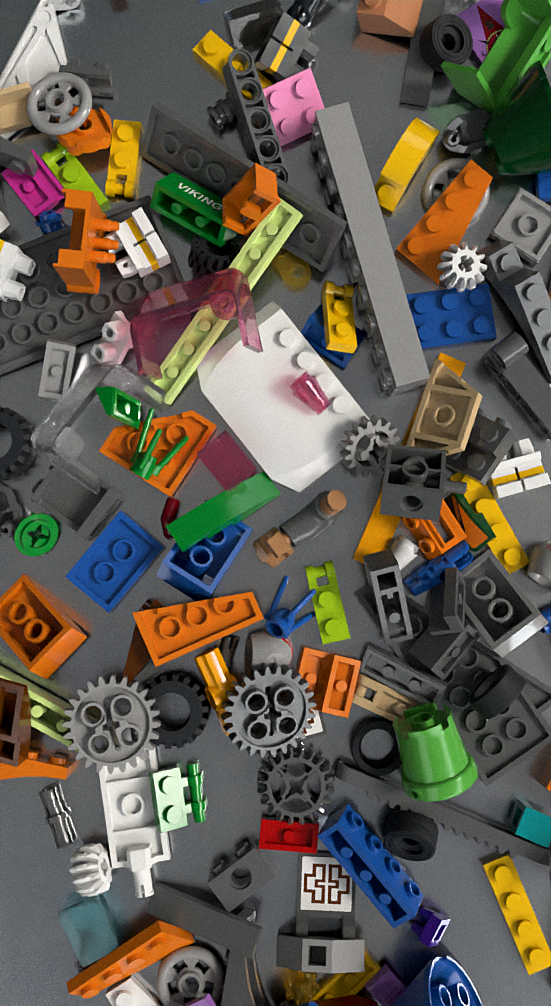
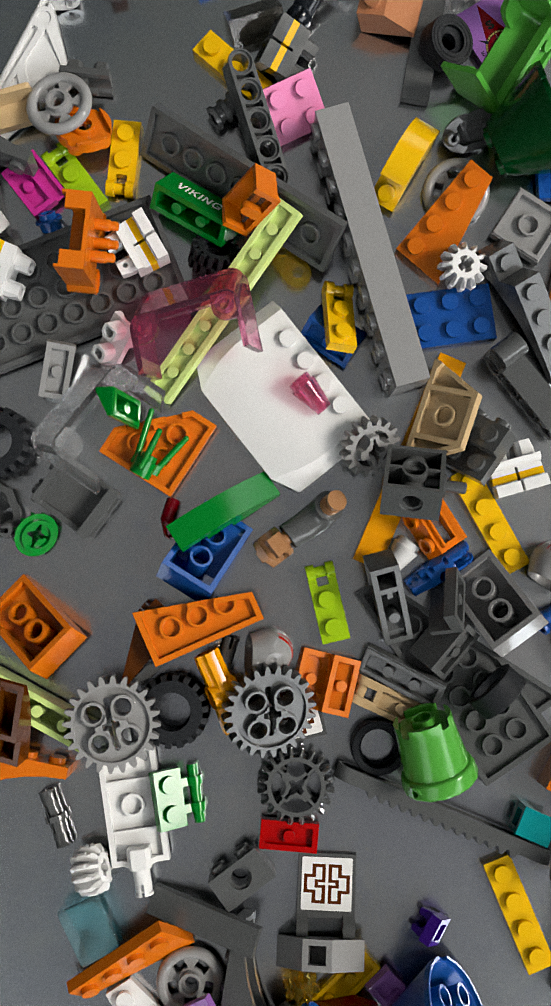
blue plate [65,511,165,613] -> none
clear pink piece [196,430,257,492] -> none
blue plant [264,576,316,639] -> none
blue brick [317,804,423,929] -> none
black tyre [383,811,439,861] -> none
slope [444,493,496,552] -> none

